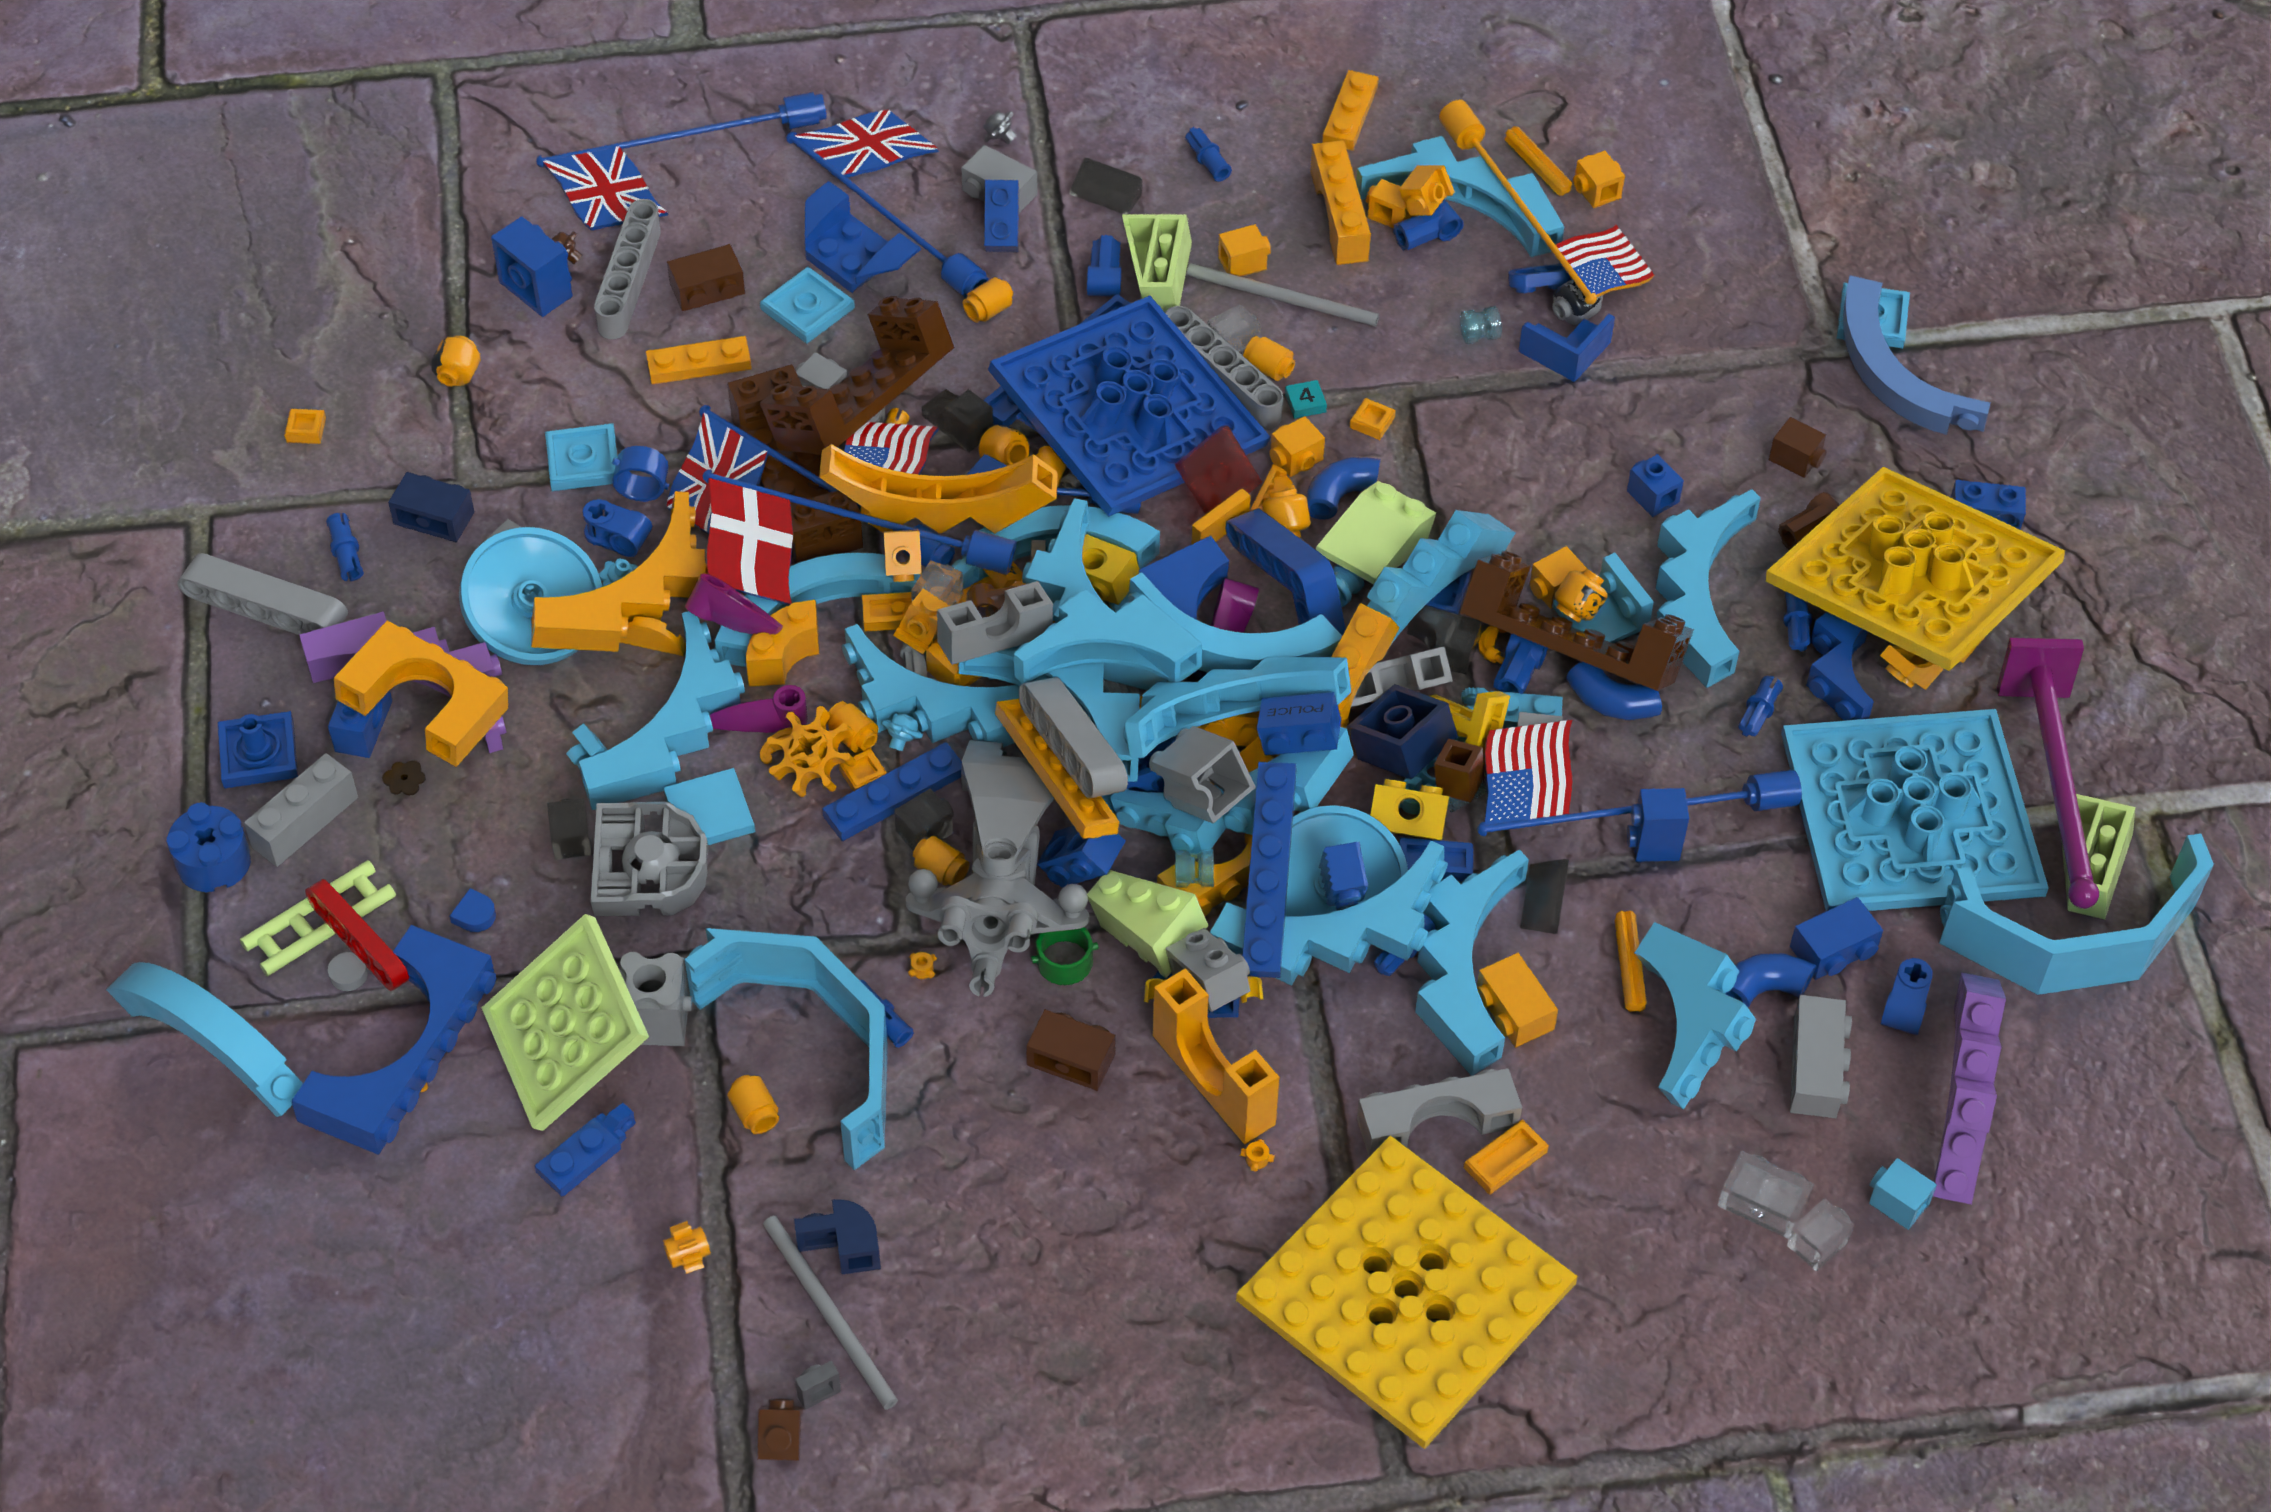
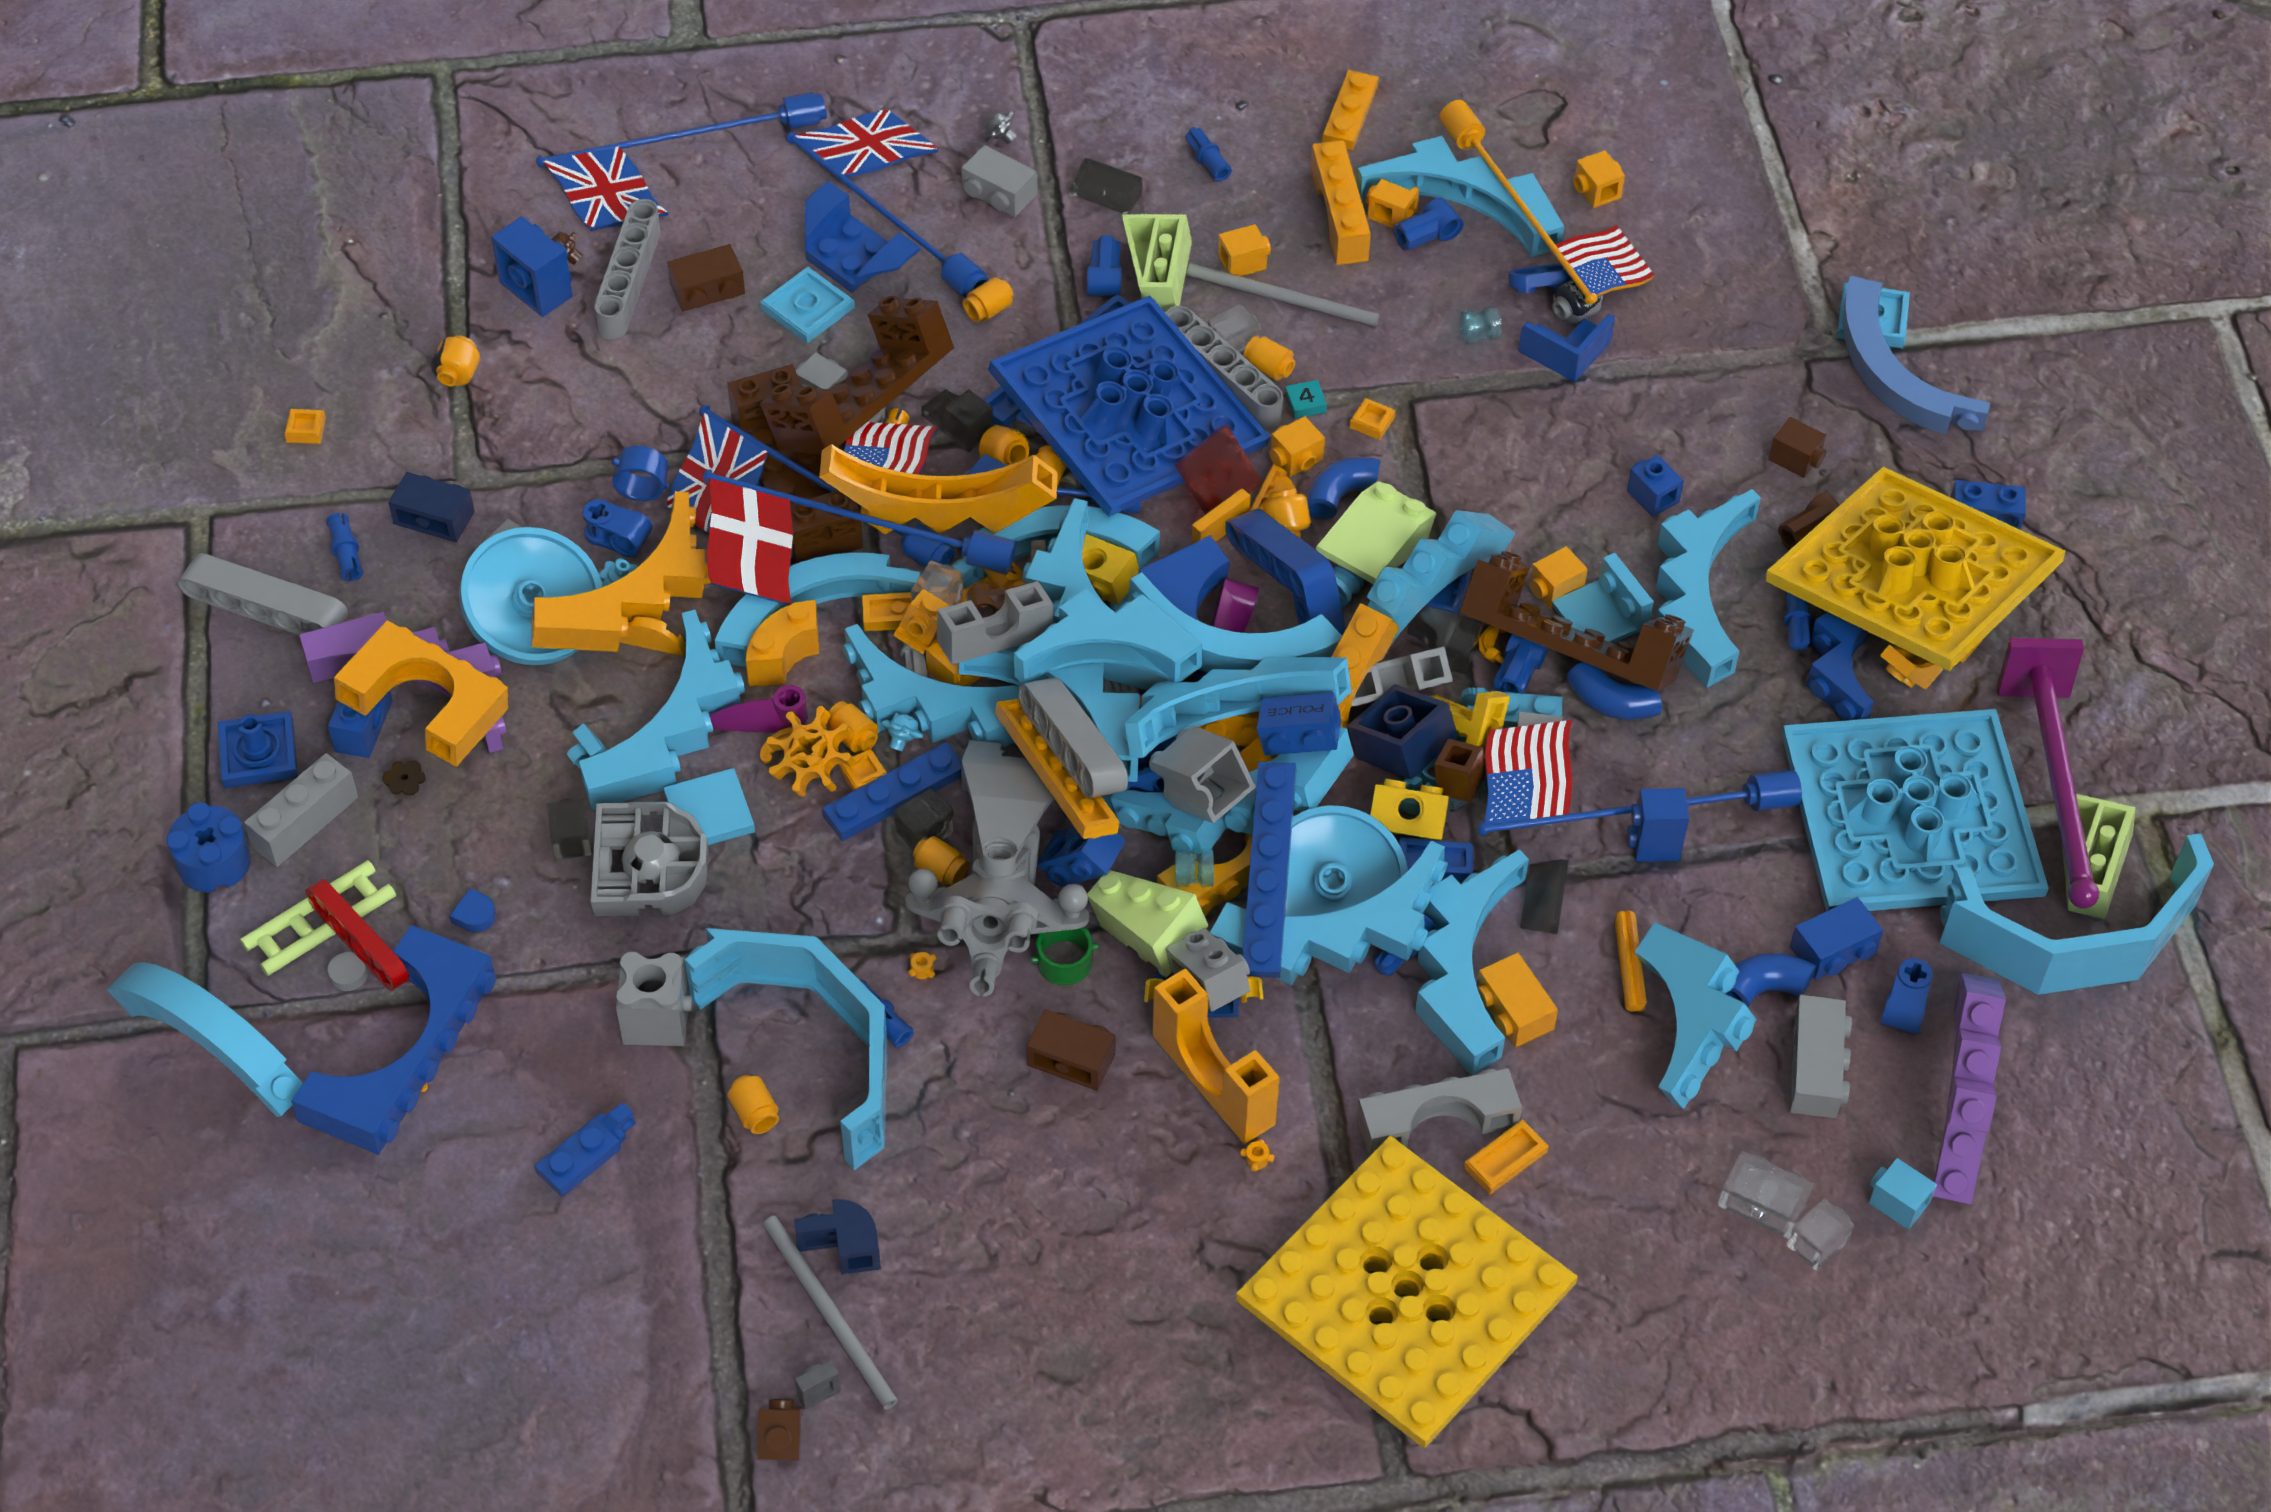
yellowish green plate [481,914,649,1131] -> none
medium azure tile [545,423,618,491] -> none
light orange plate [646,336,752,385] -> none
light orange gear [663,1221,711,1274] -> none
magenta piece [685,574,783,635] -> none
light orange brick [883,530,922,582] -> none
blue brick [984,180,1019,252] -> none
blue brick [1319,842,1368,911] -> none
light orange brick [1399,165,1455,216] -> none
light orange axle [1505,126,1572,196] -> none
light orange head [1555,569,1608,623] -> none
blue axle [1738,675,1783,737] -> none

